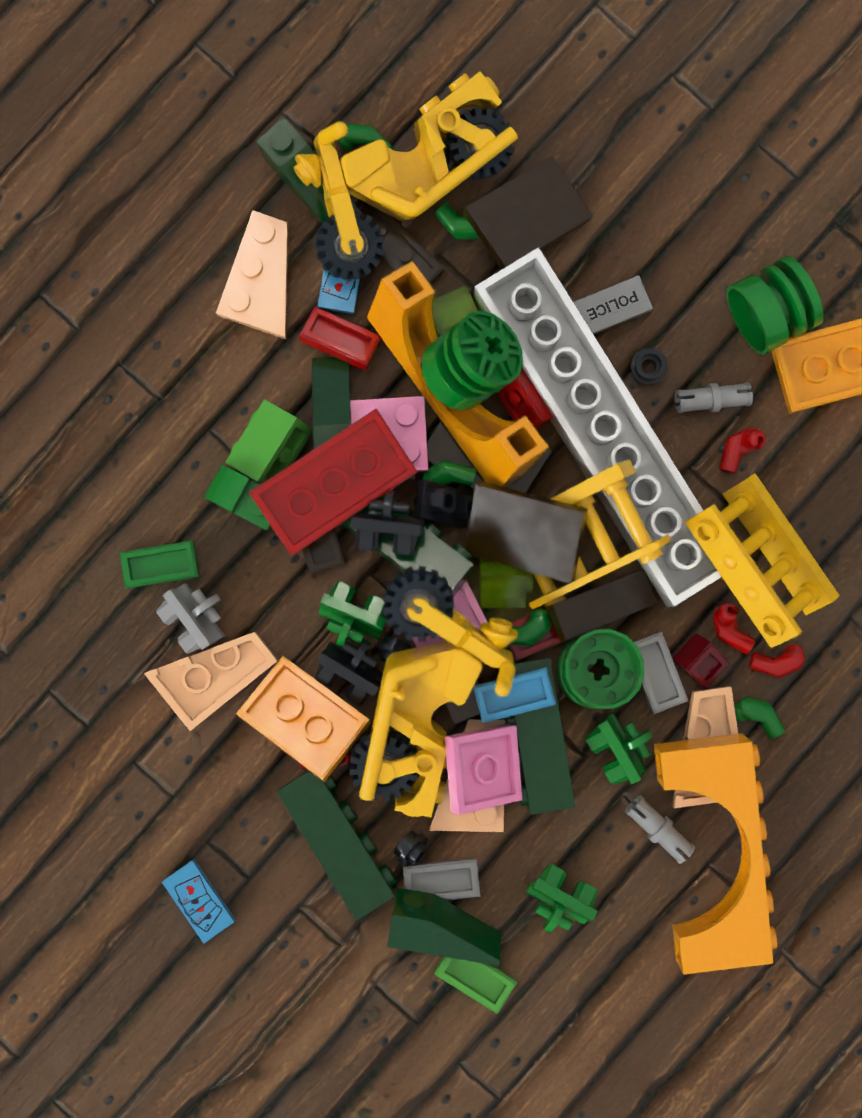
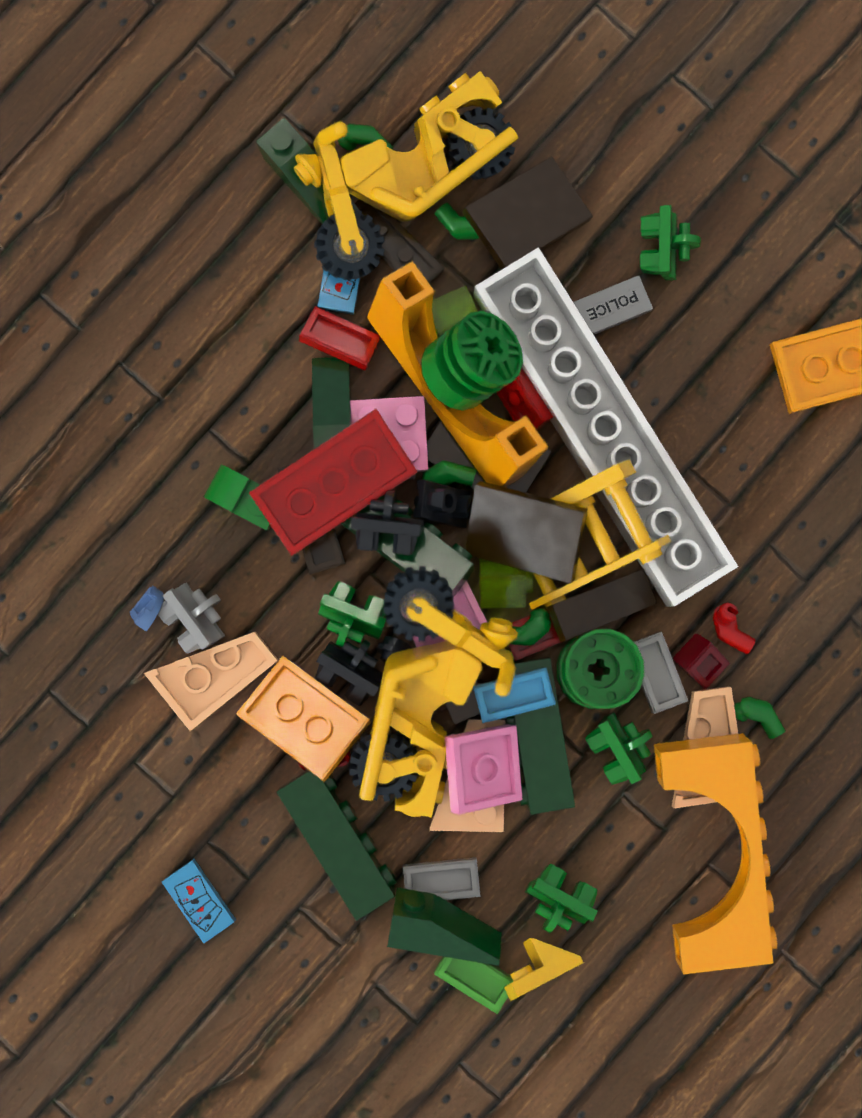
green tile [119,540,200,589] -> none
light nougat wing [216,210,289,340] -> none
bright green brick [225,399,313,485] -> none
black plate [394,831,428,867] -> none
light grey pin [625,795,695,864] -> none
black plate [630,348,668,385] -> none
light grey pin [674,382,753,414] -> none
yellow fence [684,473,840,648] -> none
red arm [718,427,766,474] -> none
green wheel [726,255,824,355] -> none
red arm [748,644,805,678] -> none
none -> medium blue tile [130,585,164,631]
none -> yellow slope [504,938,584,1001]
none -> green hips [640,205,701,280]

